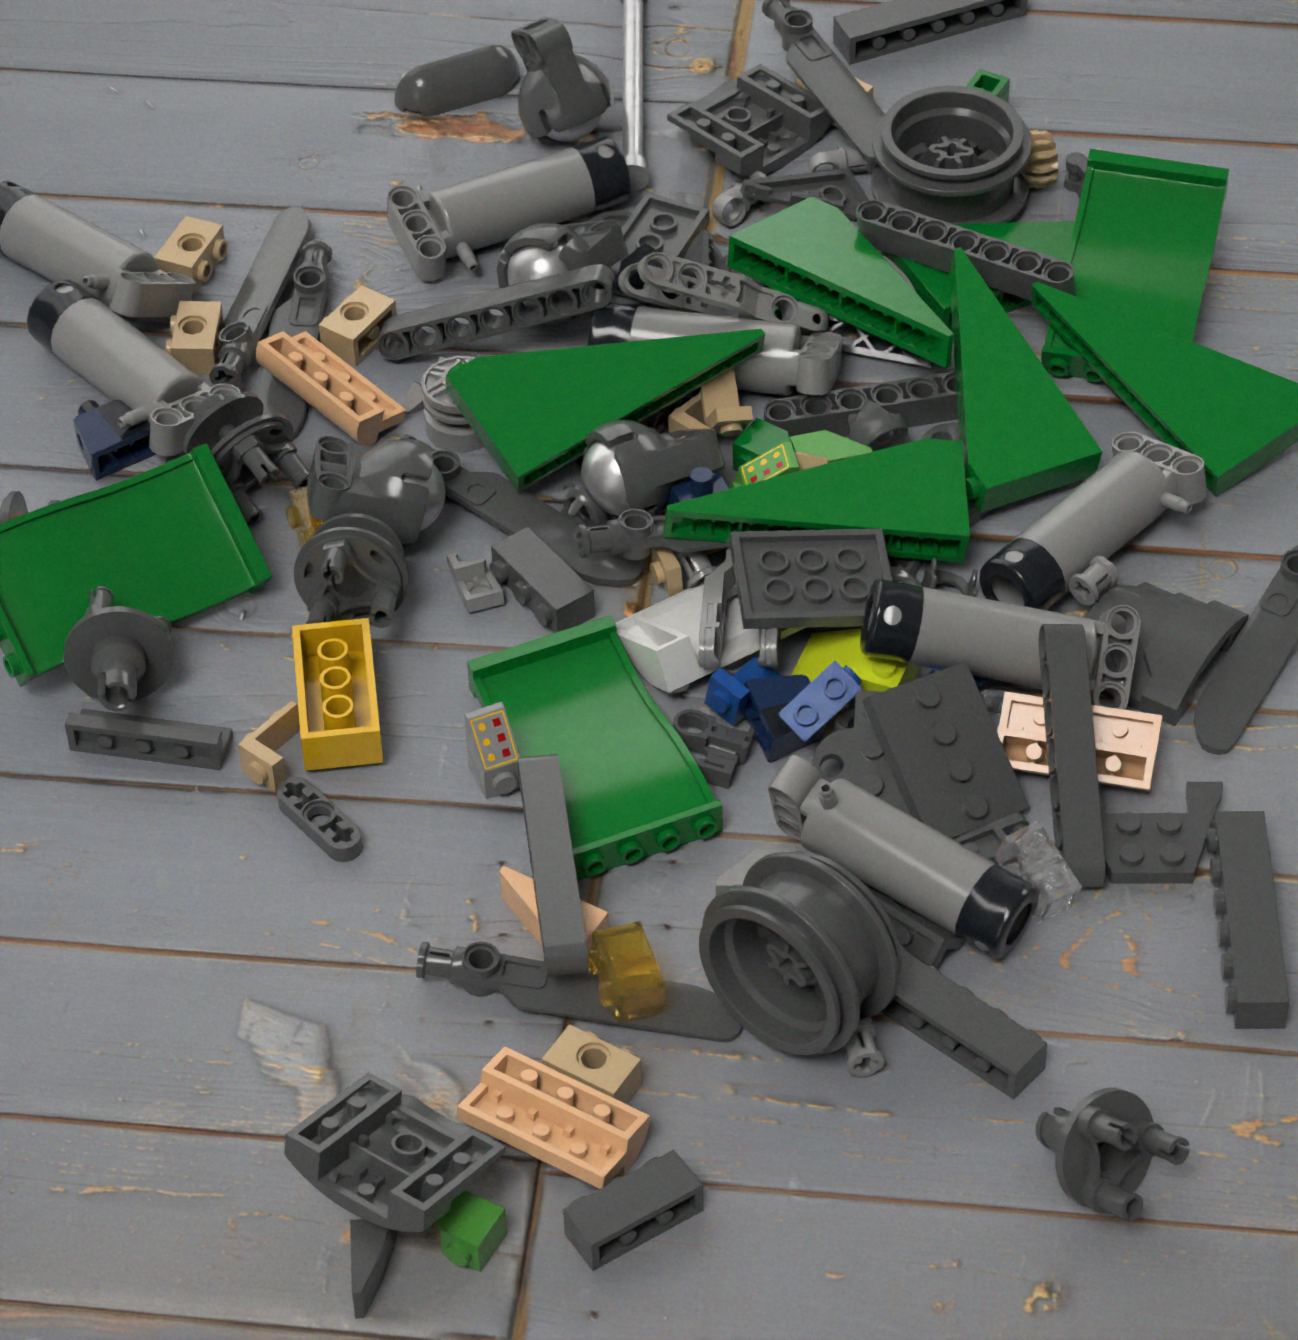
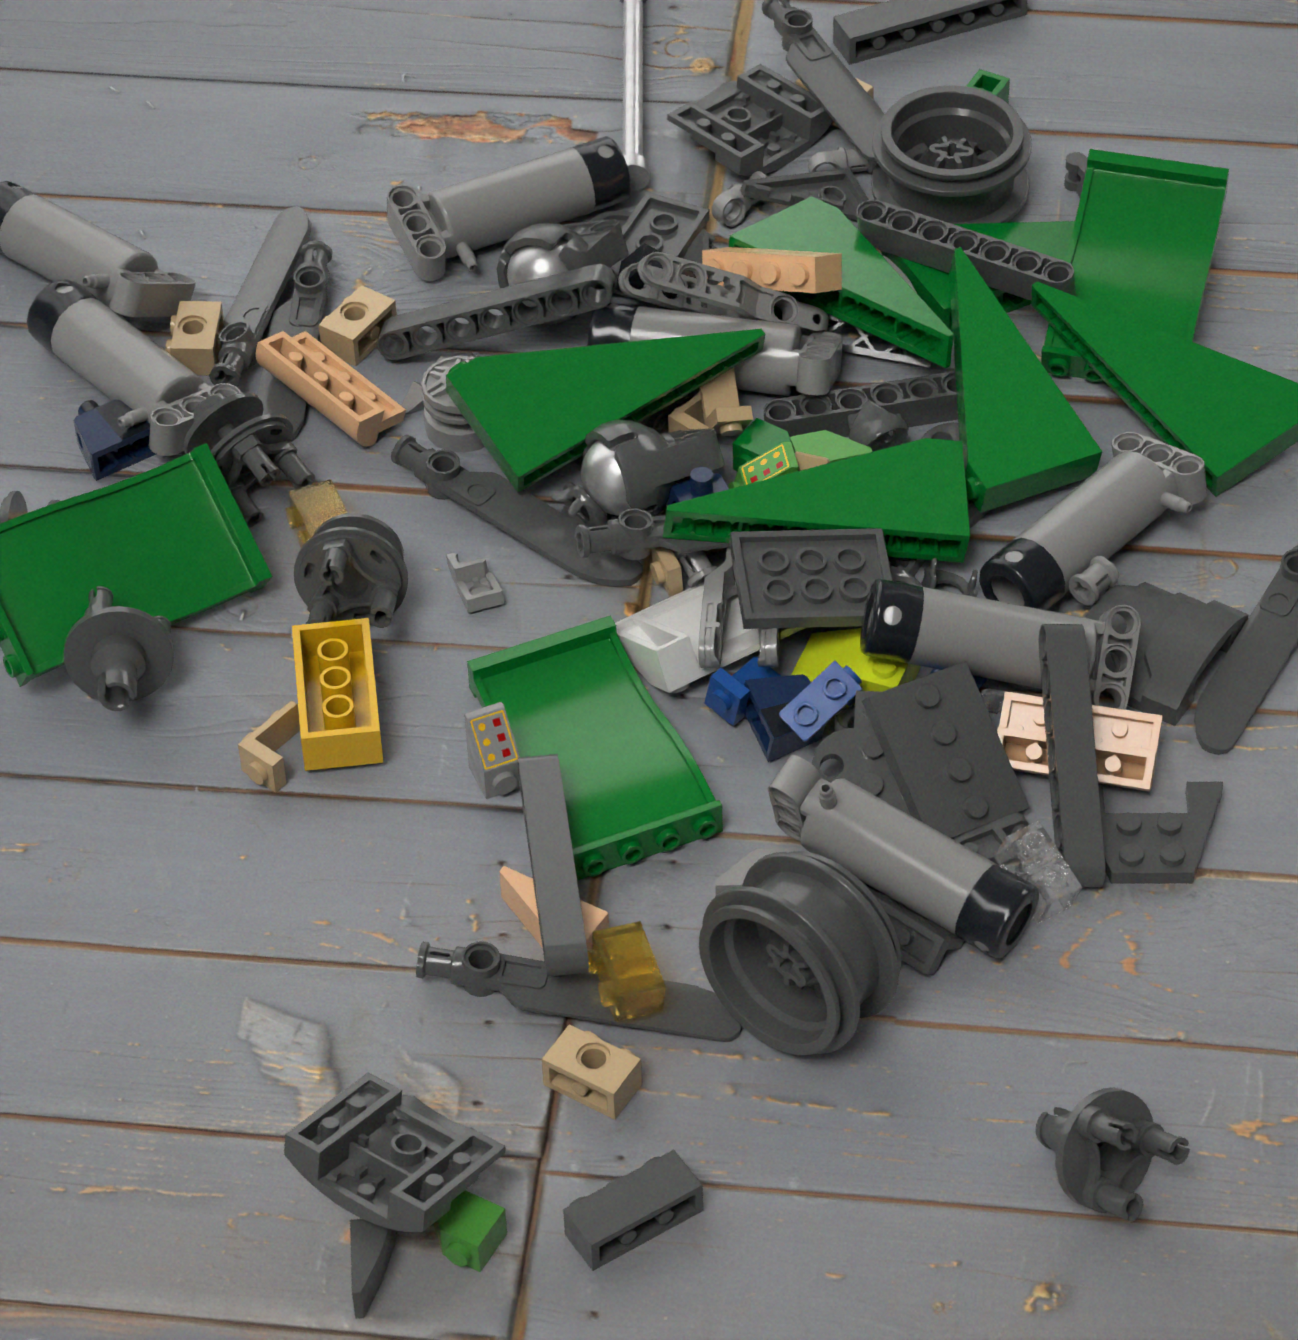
dark grey fence [65,709,233,771] -> none
tan brick [154,216,228,294] -> none
dark grey beam [277,777,362,862] -> none
dark grey piece [307,436,445,547] -> none
dark grey brick [395,45,520,117] -> none
light nougat brick [456,1046,650,1189] -> none
dark grey brick [490,526,595,633] -> none
dark grey piece [511,17,614,141] -> none
dark grey piece [673,709,755,789] -> none
light grey connector [843,1017,885,1077] -> none
dark grey brick [881,945,1047,1100] -> none
tan gear [1022,130,1059,189] -> none
dark grey brick [1206,811,1289,1029] -> none
none -> light nougat brick [702,247,842,293]

